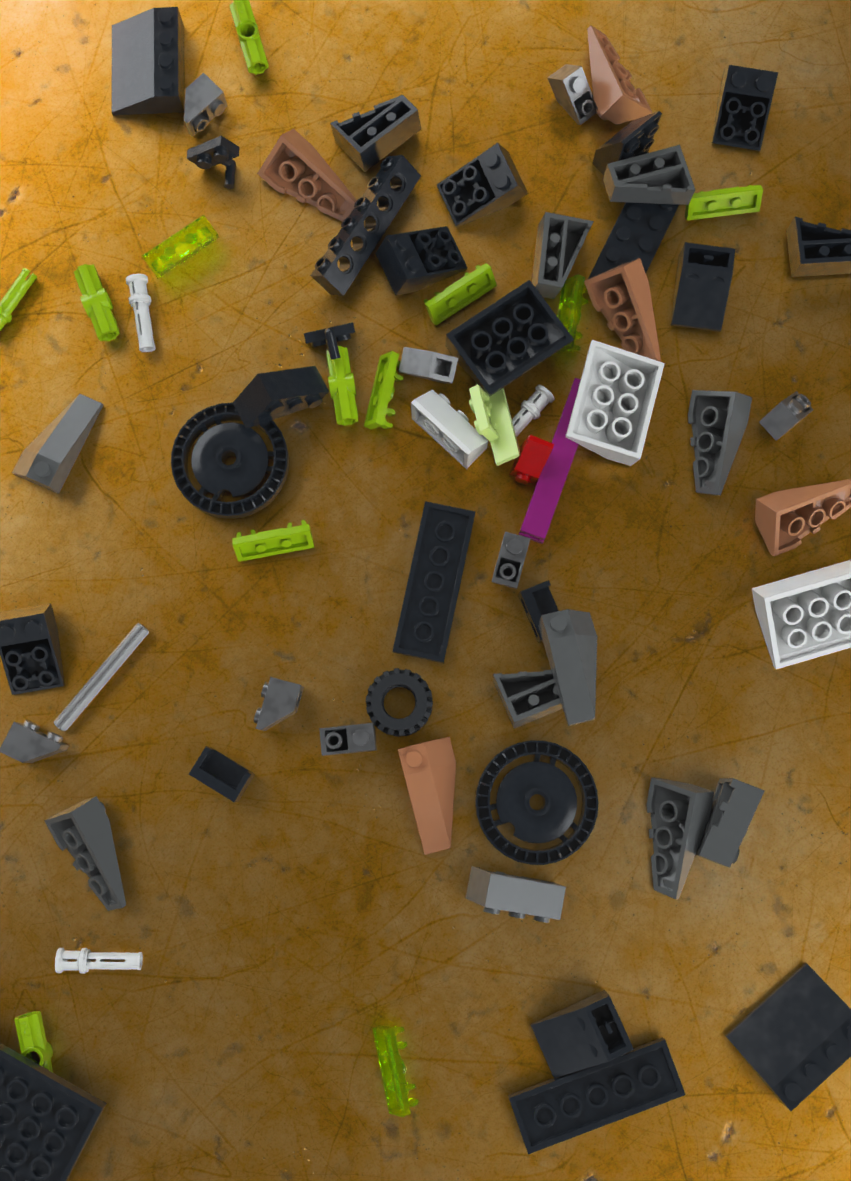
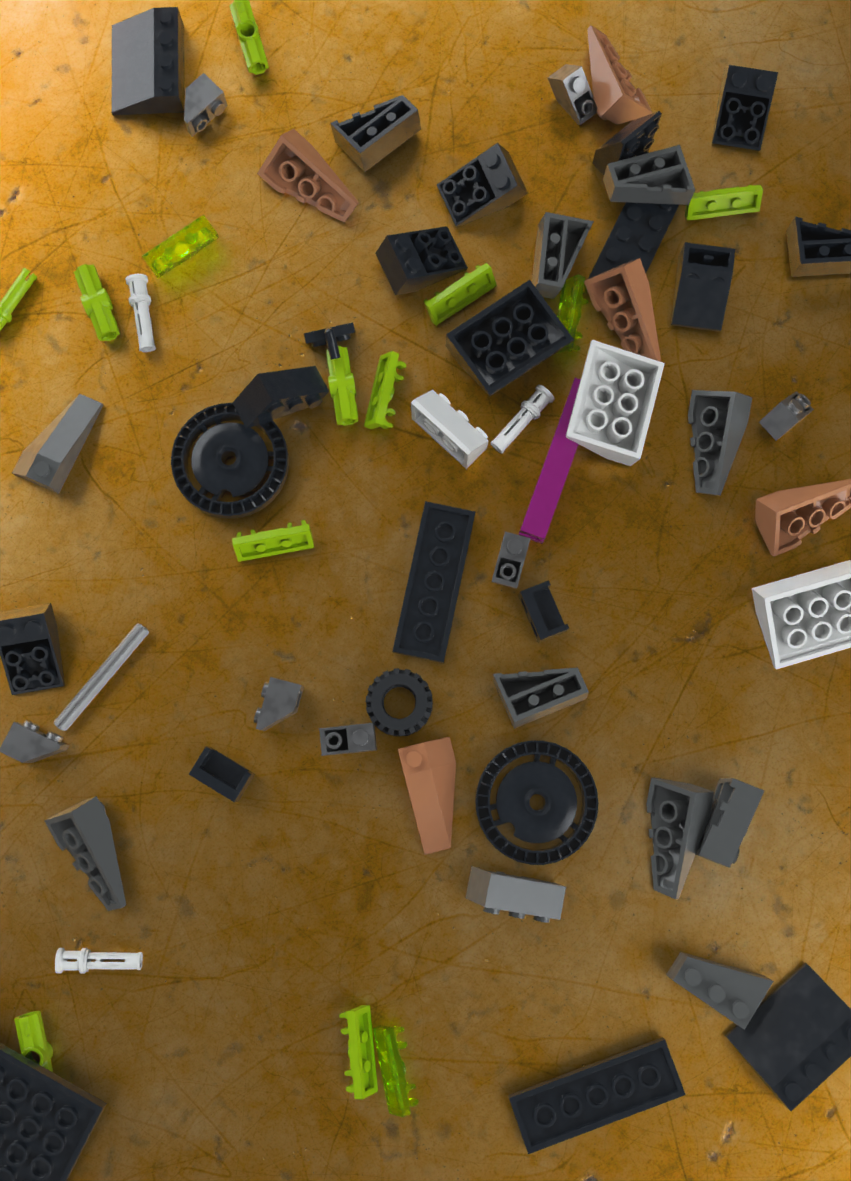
black plate [187,135,240,189] -> none
black brick [310,155,421,296] -> none
flat silver slope [398,347,458,384] -> none
yellowish green bracket [469,383,521,466] -> none
red slope [509,435,554,484] -> none
black slope [530,990,634,1078] -> none
dark grey wedge [538,609,597,726] -> none
none -> lime plate [339,1005,378,1100]
none -> dark grey wedge [666,952,774,1030]

